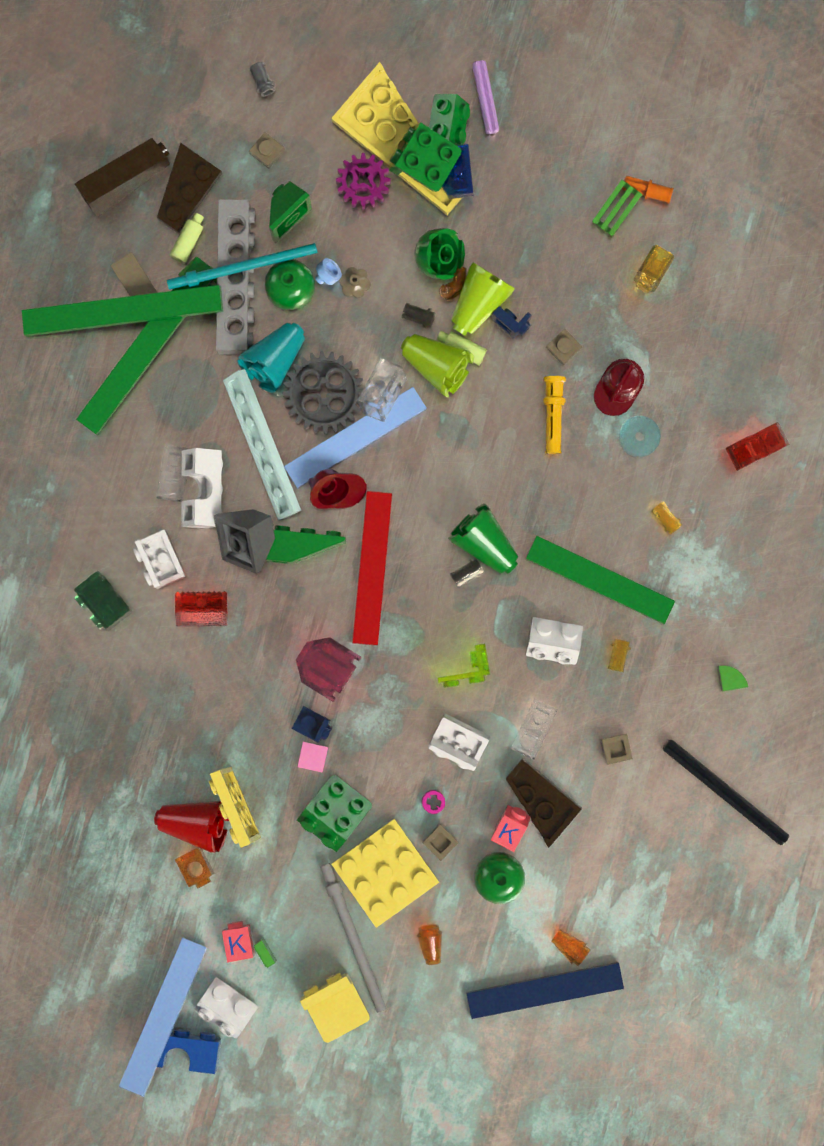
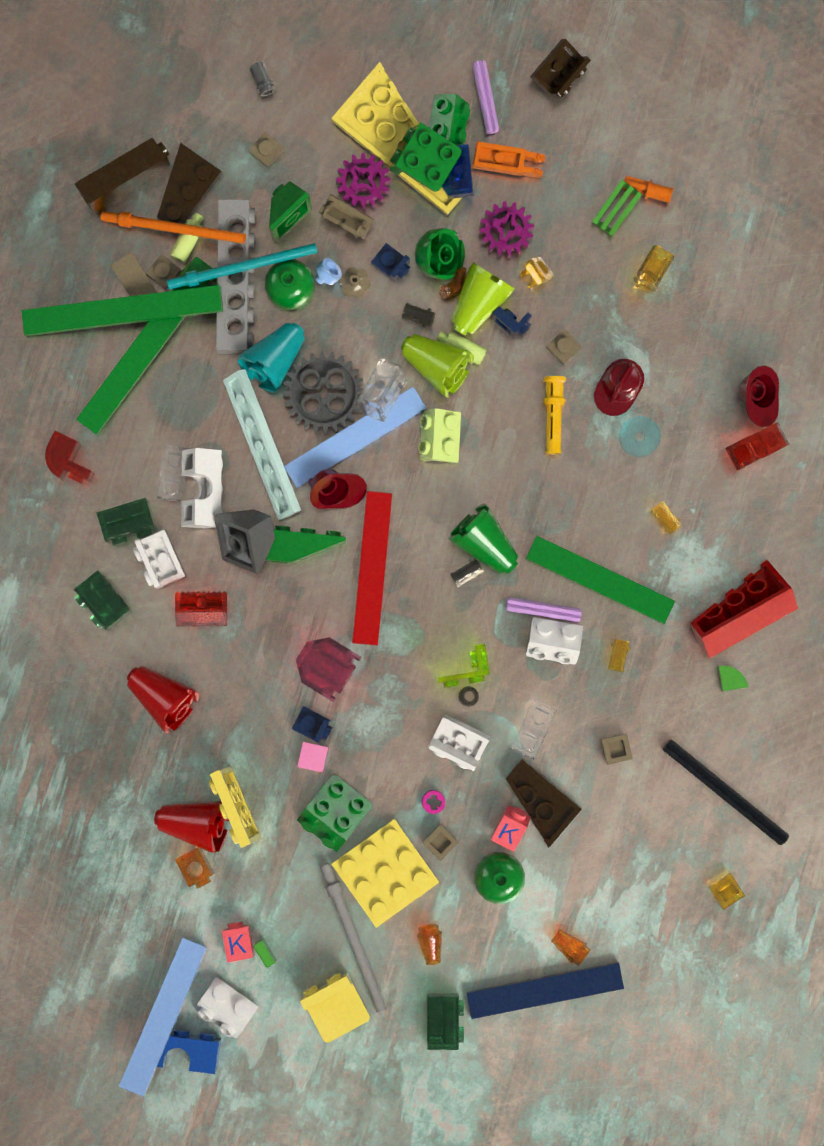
none -> clear red brick [45,431,95,484]
none -> clear green brick [97,498,157,546]
none -> orange bar [101,211,246,244]
none -> red cone [127,666,199,734]
none -> dark tan plate [146,254,182,290]
none -> dark tan hinge [319,194,374,239]
none -> dark blue bracket [371,243,411,283]
none -> yellowish green bracket [418,408,461,463]
none -> clear green brick [427,993,464,1050]
none -> clear smoke pin [458,686,479,707]
none -> orange hinge [472,141,545,178]
none -> magenta gear [479,201,534,258]
none -> lavender axle [506,597,582,622]
none -> clear yellow tile [520,256,555,288]
none -> dark brown bracket [530,39,591,98]
none -> red wedge [690,560,799,658]
none -> clear yellow tile [708,873,745,910]
none -> dark red piece [739,365,779,427]

